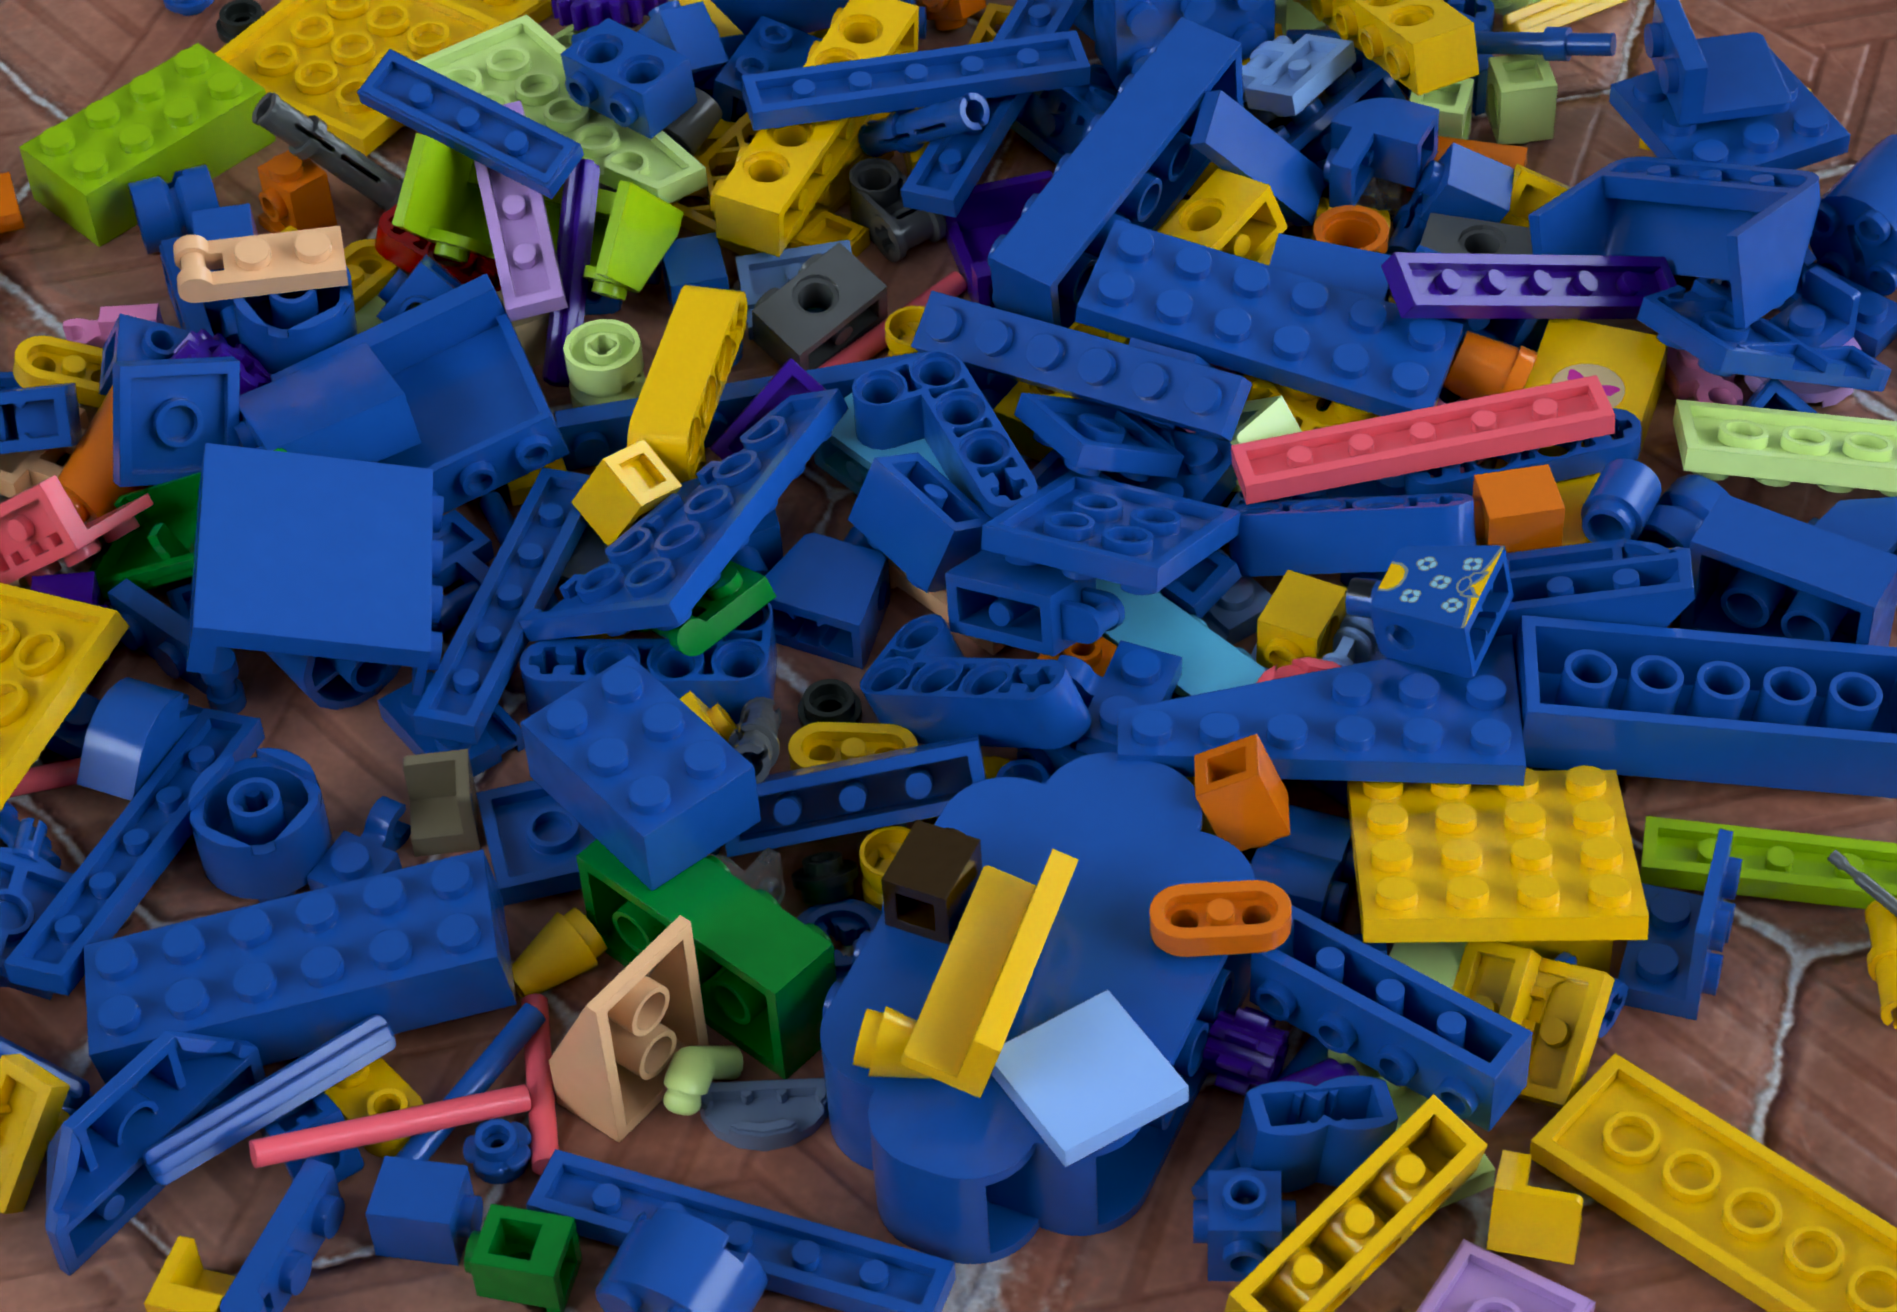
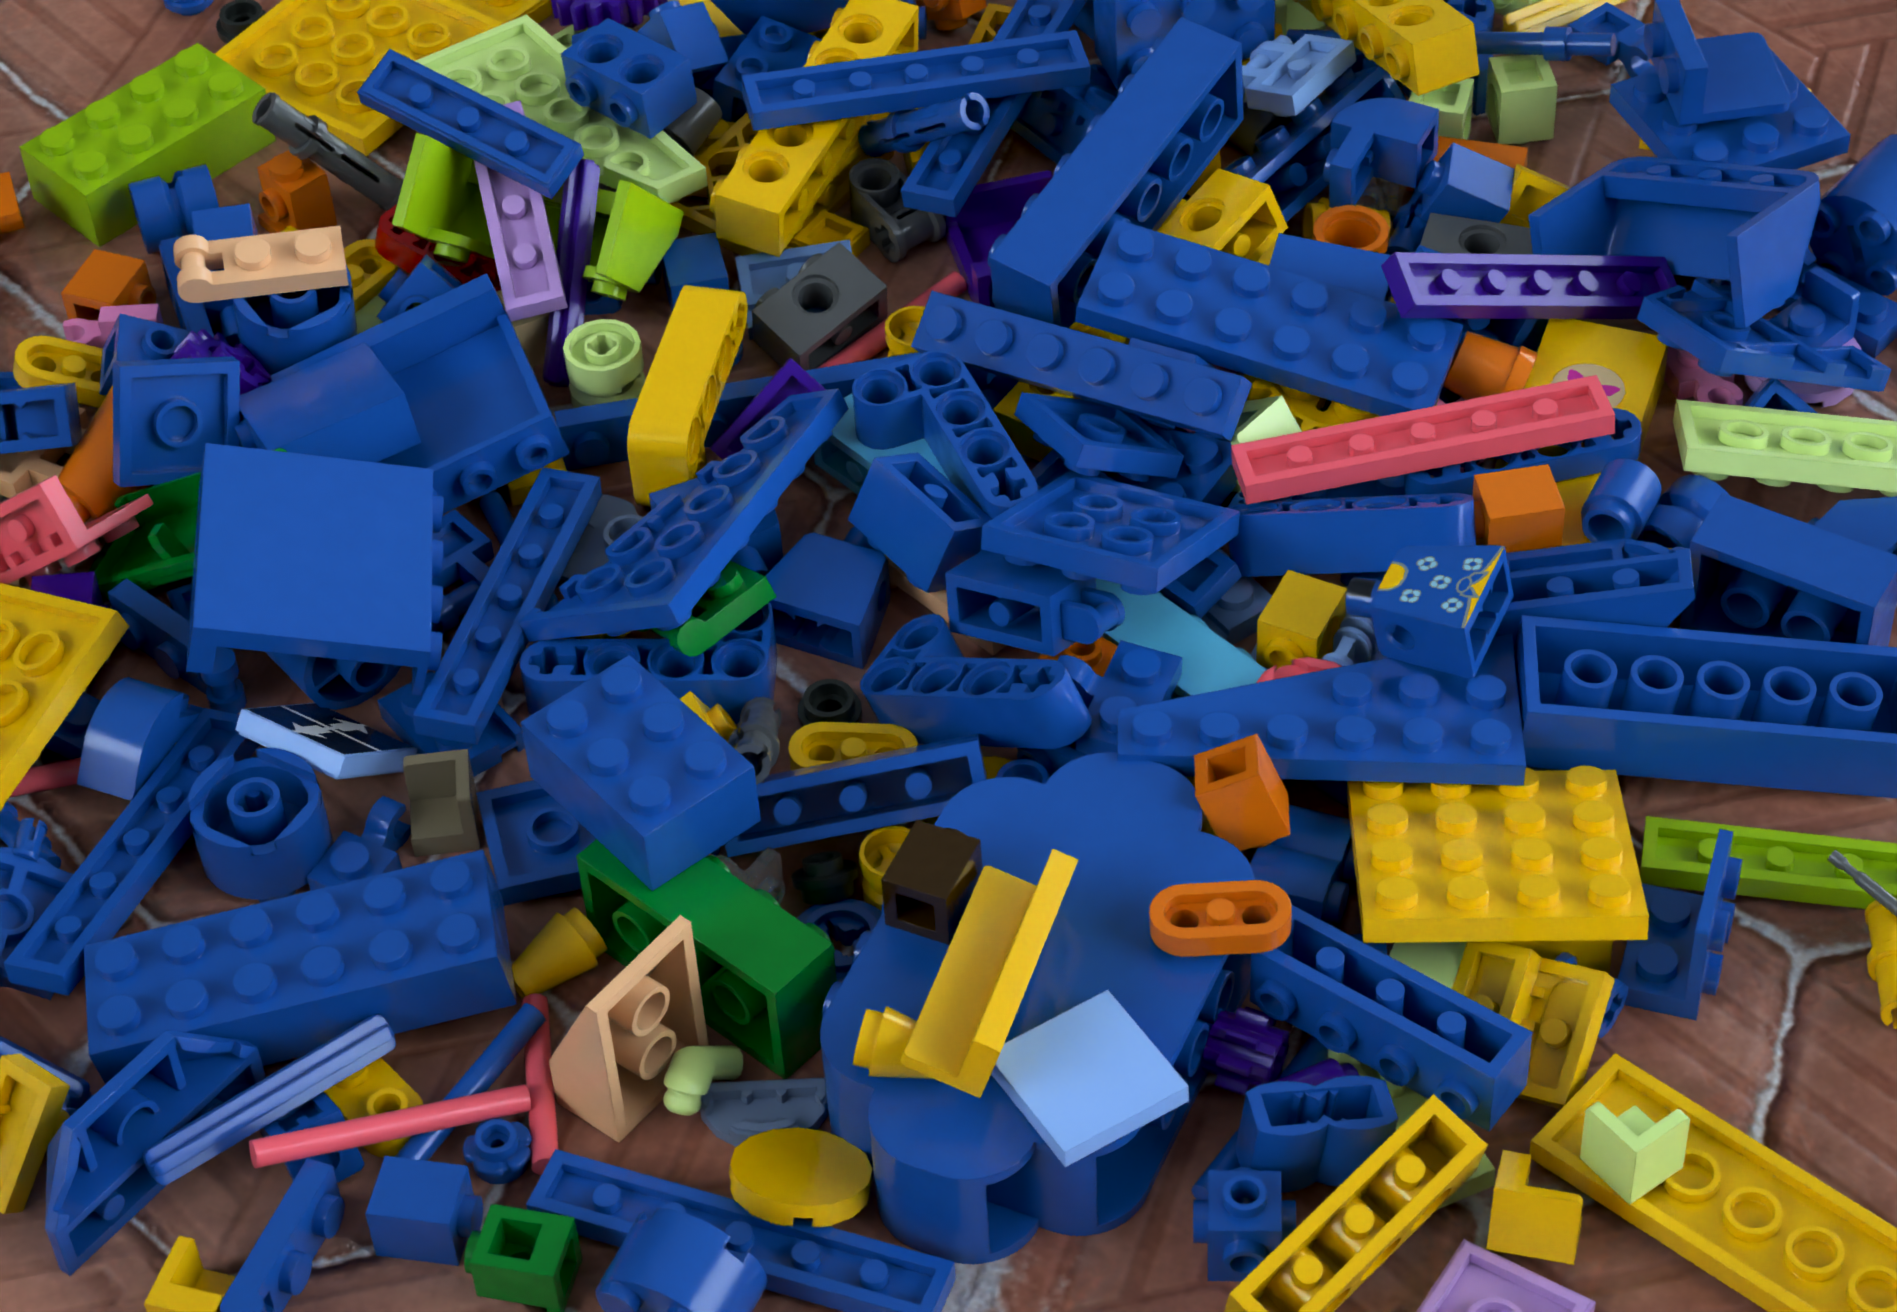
yellow panel [571,439,682,546] -> none
blue tile [1190,90,1325,227] -> none
none -> orange brick [61,249,156,320]
none -> tile [235,703,417,780]
none -> yellow tile [729,1127,873,1227]
none -> blue plate [1568,2,1655,78]
none -> yellowish green panel [1580,1102,1690,1205]

